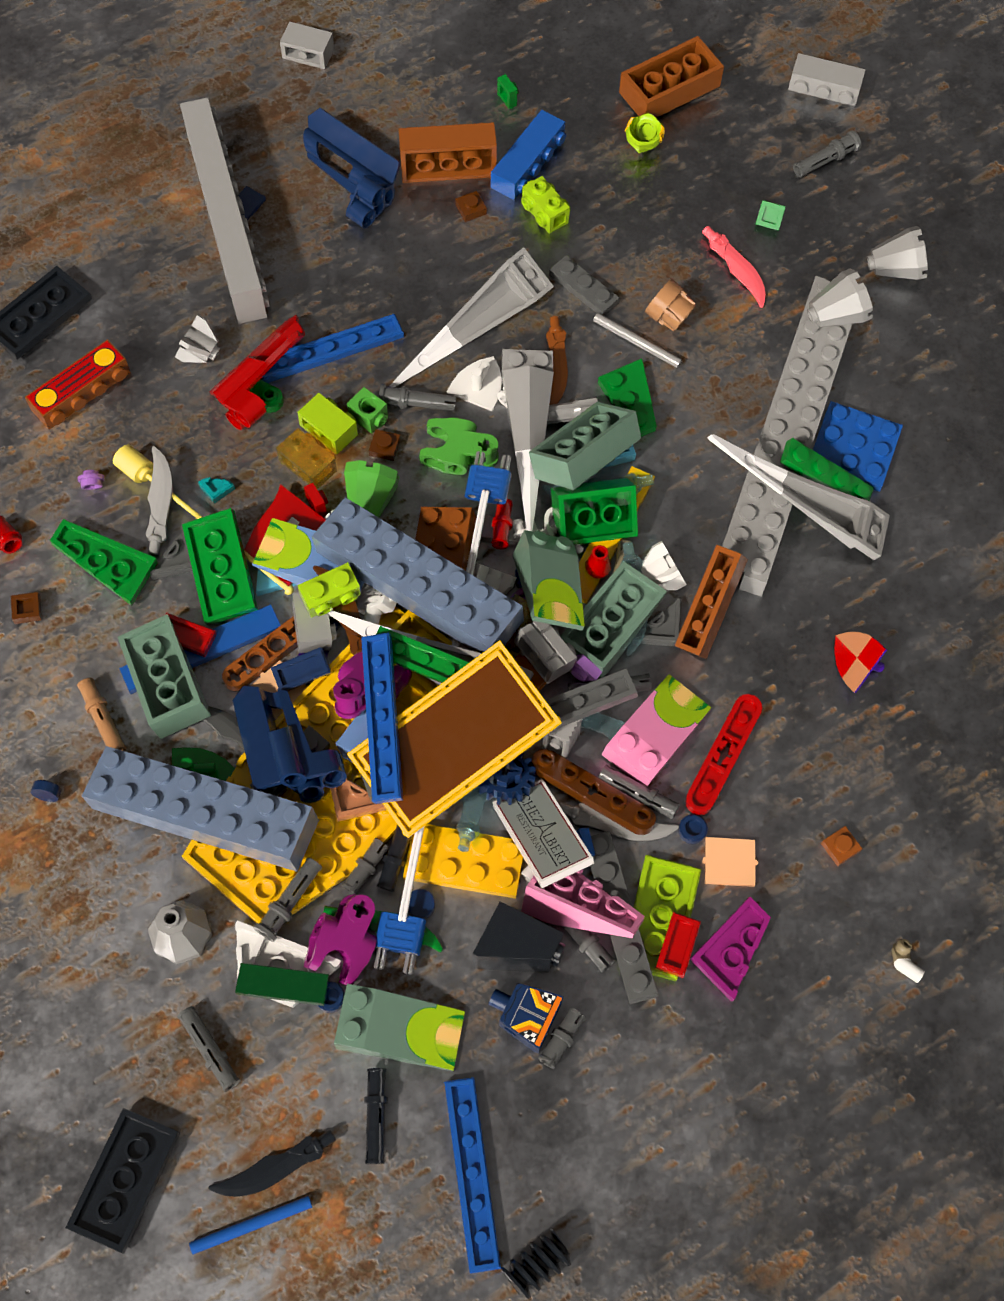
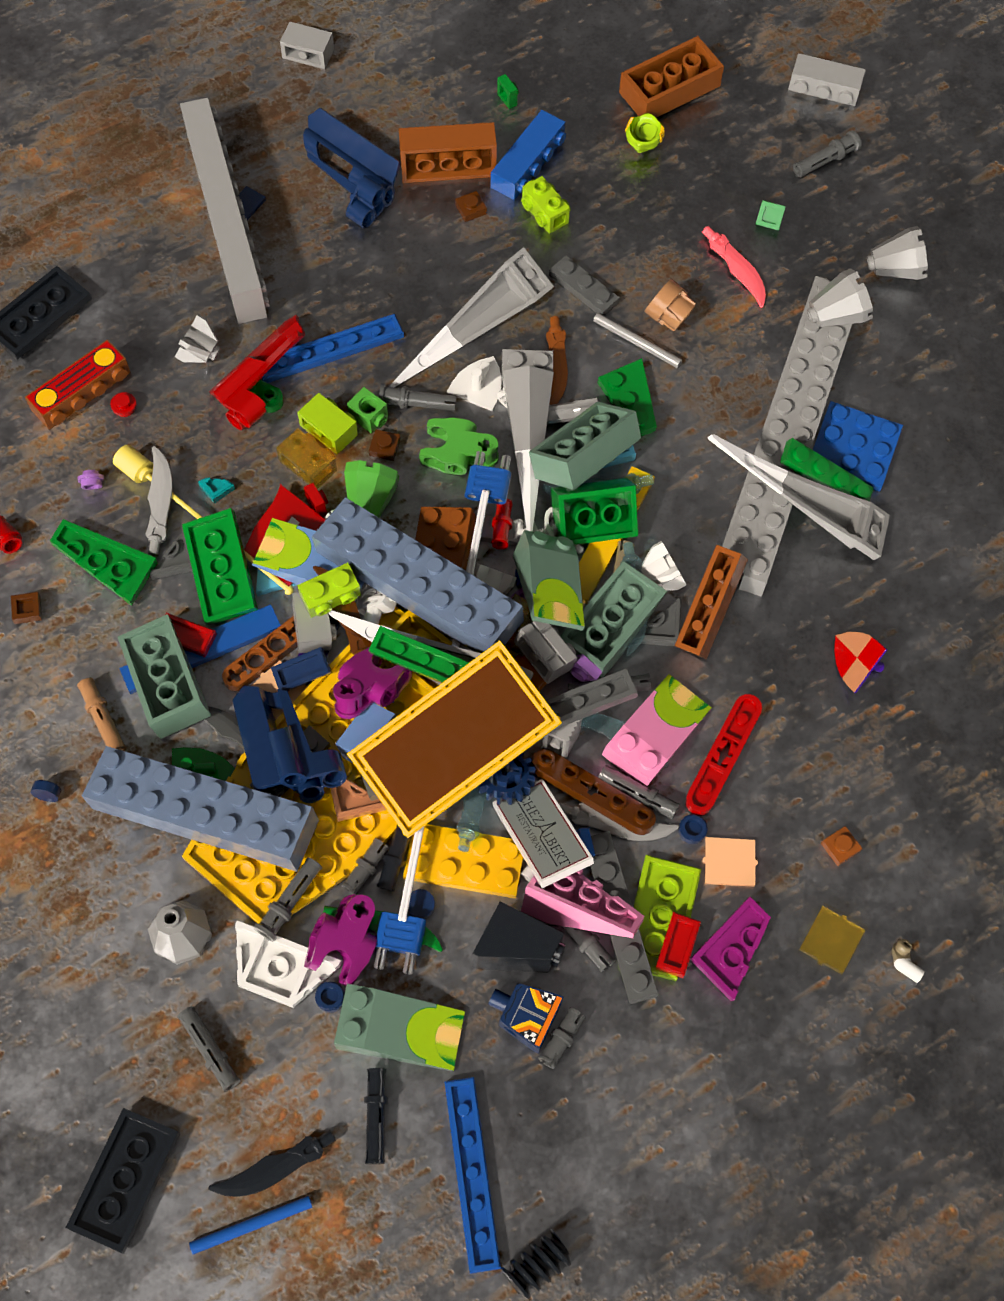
dark green tile [235,963,330,1006] -> none
blue tile [361,633,403,804] -> none
red cone [585,545,611,579] -> none
none -> red plate [110,392,137,417]
none -> clear yellow piece [799,906,865,974]

